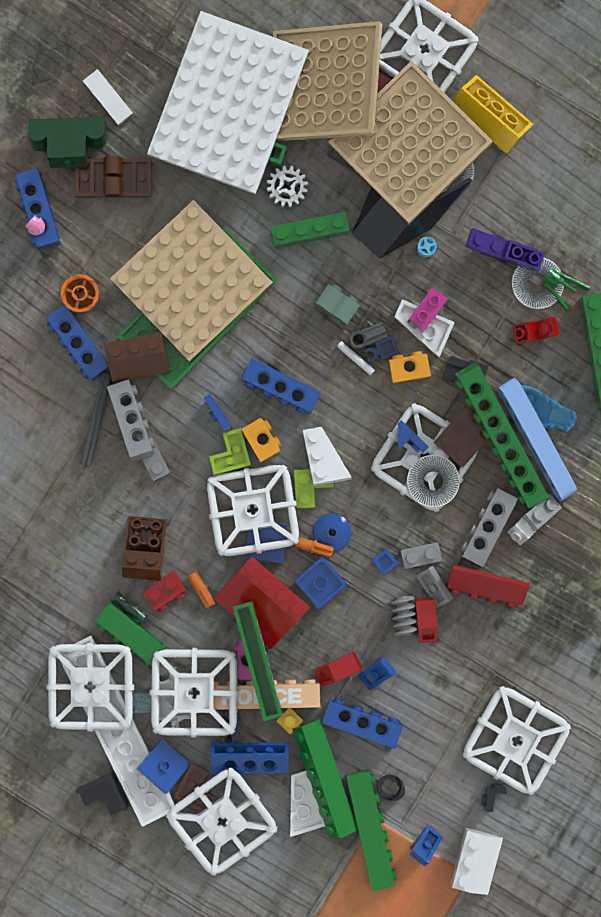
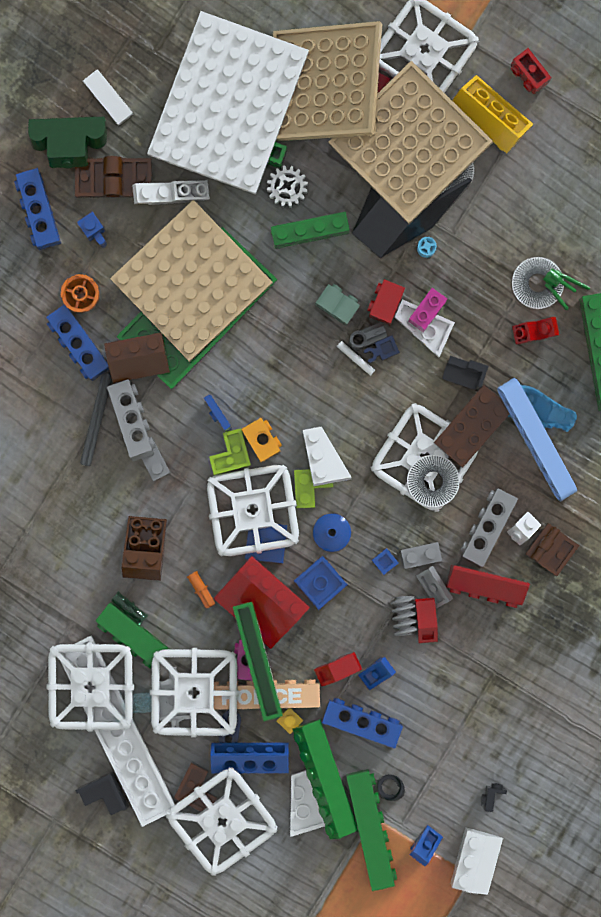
bright pink plate [25,215,45,235] -> none
blue plate [136,739,190,794] -> none
red bracket [142,571,187,612] -> none
blue brick [242,358,321,415] -> none
orange axle [295,536,334,557] -> none
light orange brick [388,351,431,384] -> none
blue slope [397,420,429,453] -> none
green brick [455,362,549,509] -> none
white plate [462,686,571,796] -> none
dark purple slope [465,228,545,271] -> none
light grey plate [522,493,562,532] -> none
none -> blue brick [77,211,107,248]
none -> white slope [132,180,209,205]
none -> red brick [367,279,405,325]
none -> red brick [511,48,552,95]
none -> reddish brown plate [525,523,579,577]

